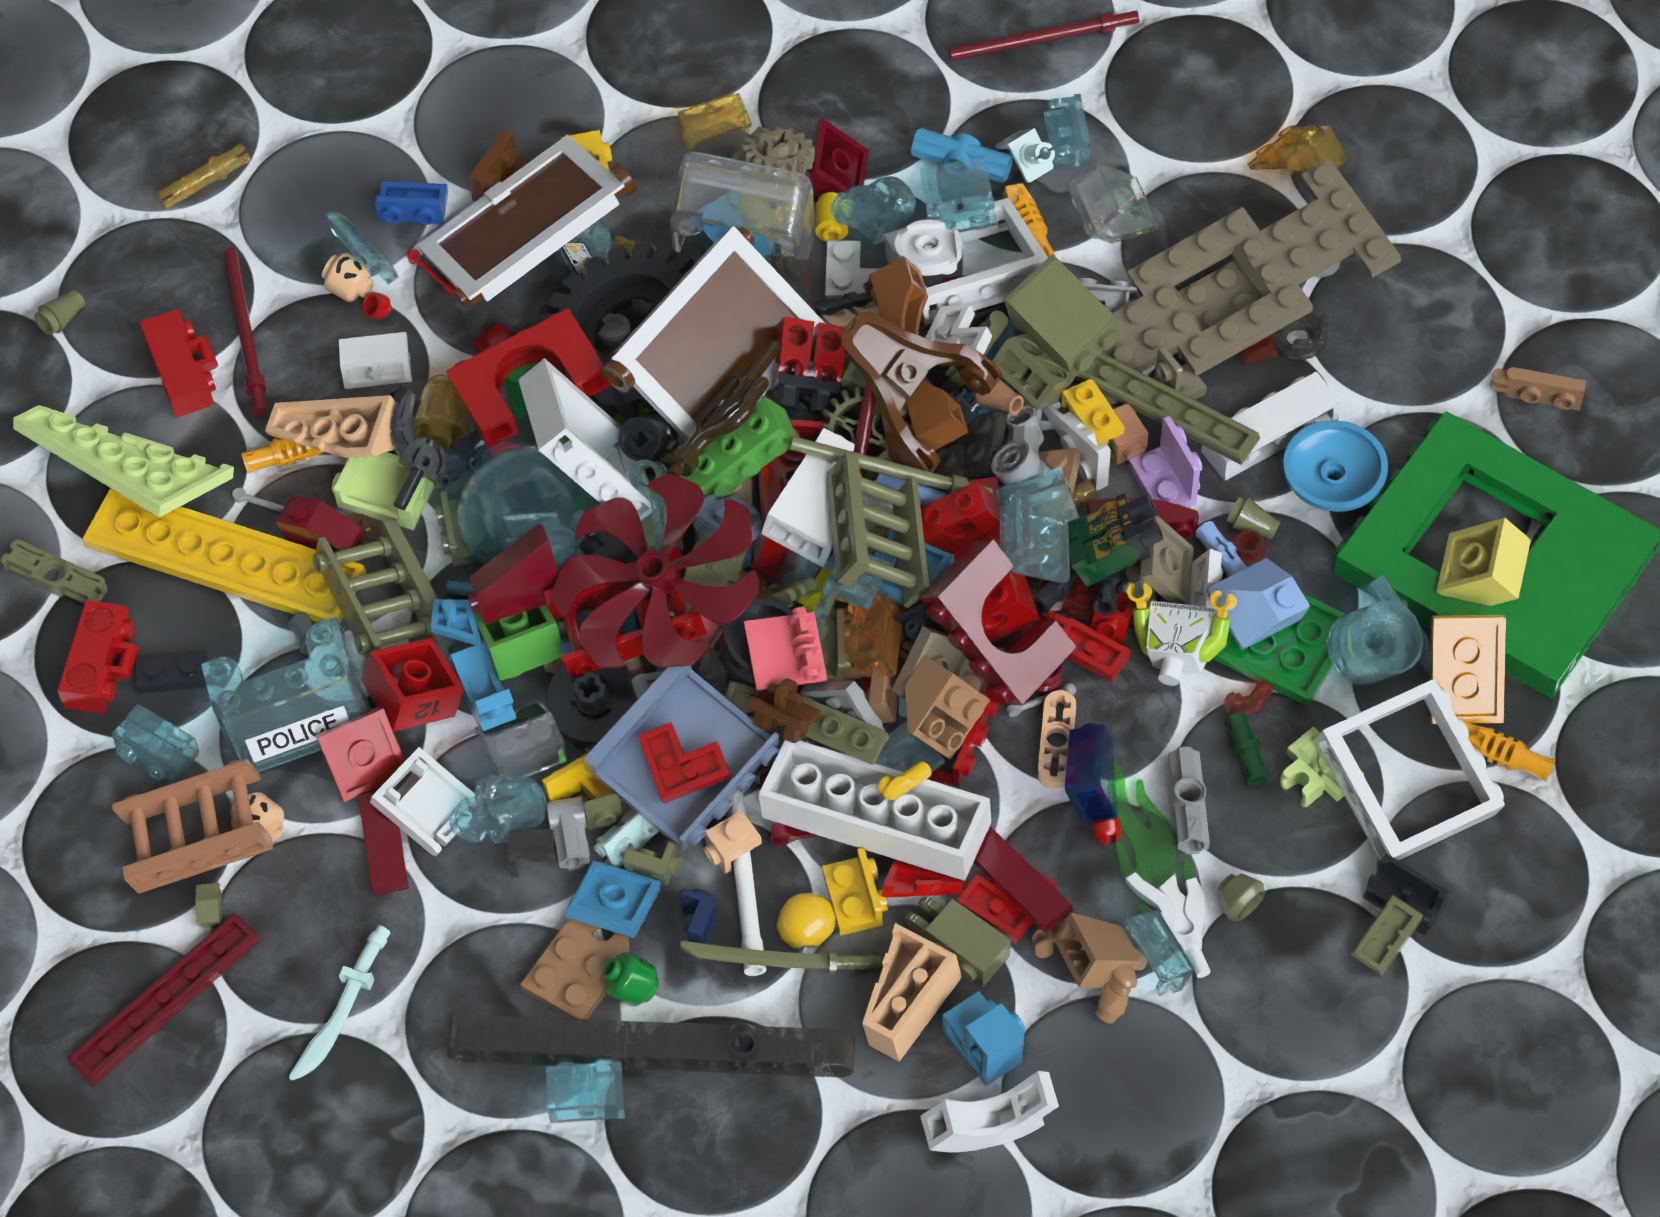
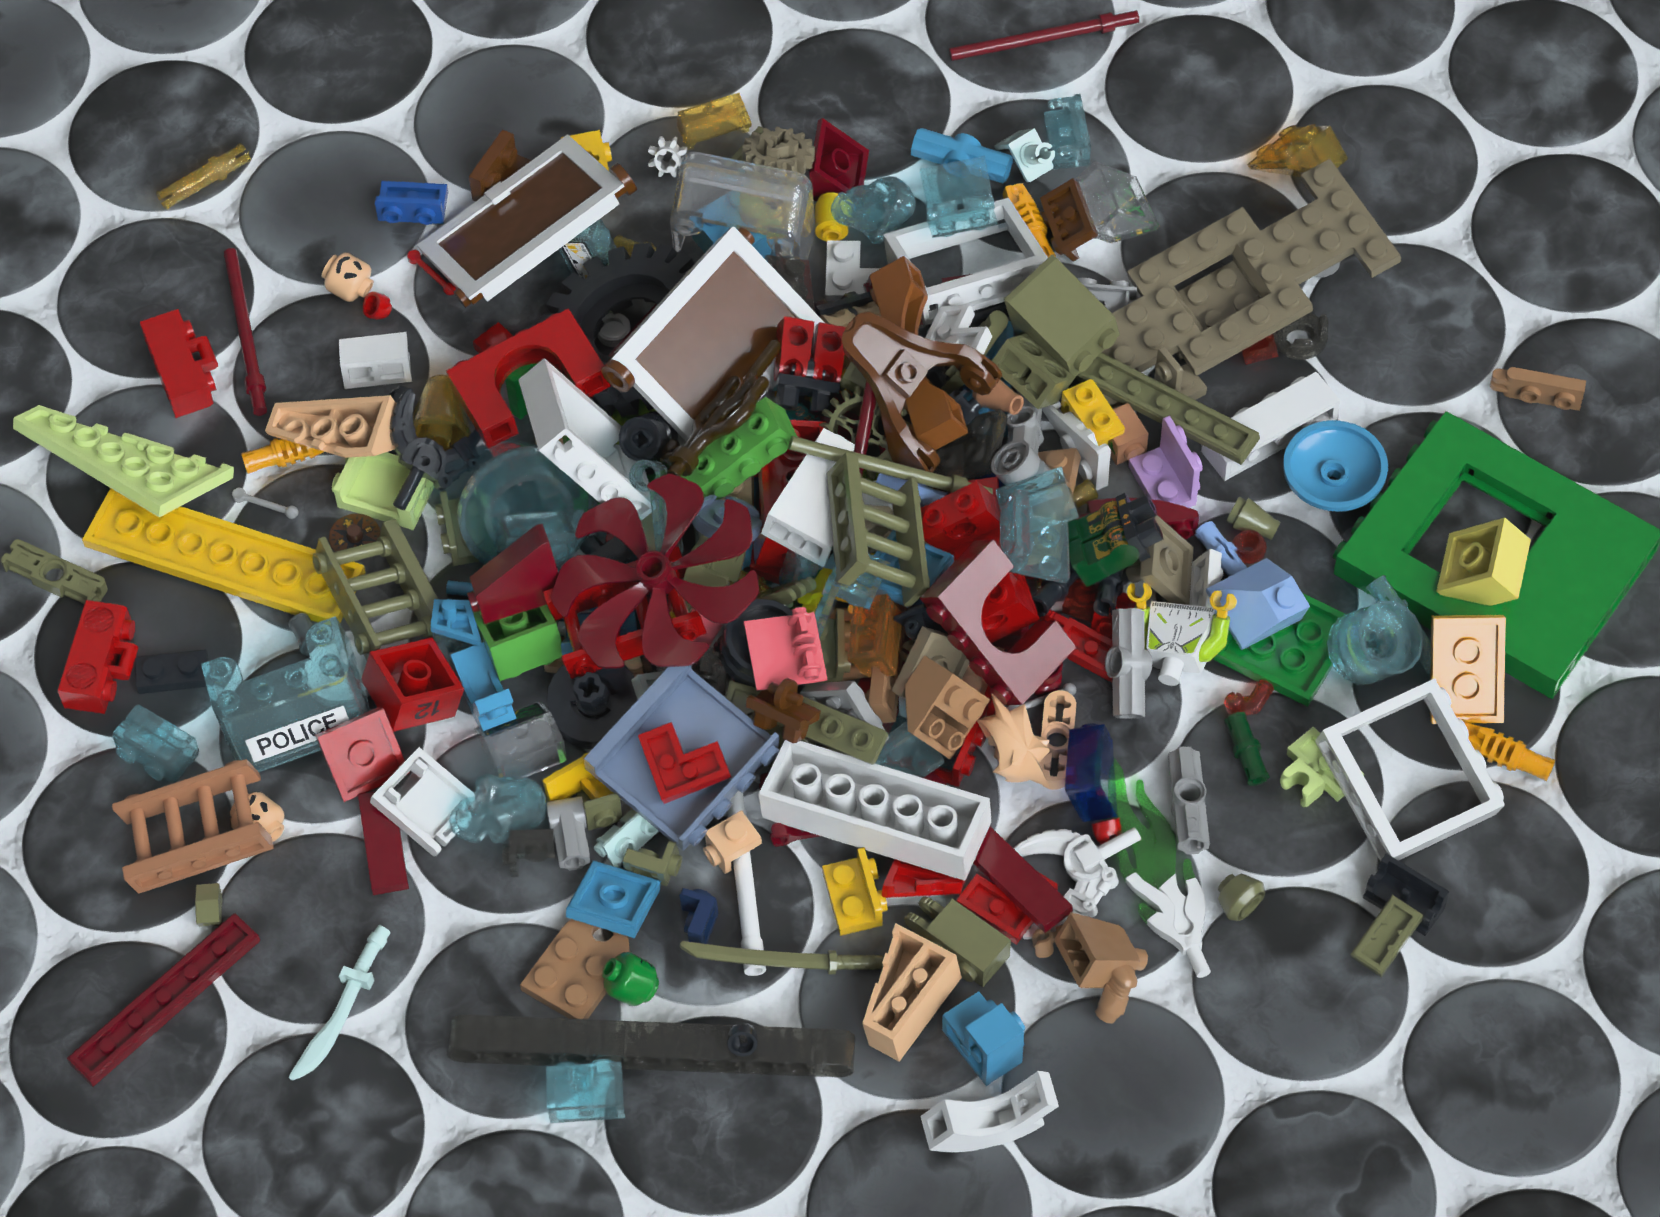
olive cone [34,290,85,335] -> none
dark red slope [276,495,364,552] -> none
clear light blue slope [326,211,399,285] -> none
yellow hair [776,893,836,949] -> none
yellow arm [877,761,931,800] -> none
white plate [894,220,962,276] -> none
clear light blue hinge [1124,909,1195,996] -> none
none -> white gear [648,136,688,177]
none -> light nougat hair [977,693,1050,788]
none -> white bar [1013,827,1141,939]
none -> reddish brown bracket [1040,178,1098,262]
none -> light grey piece [1105,608,1152,719]

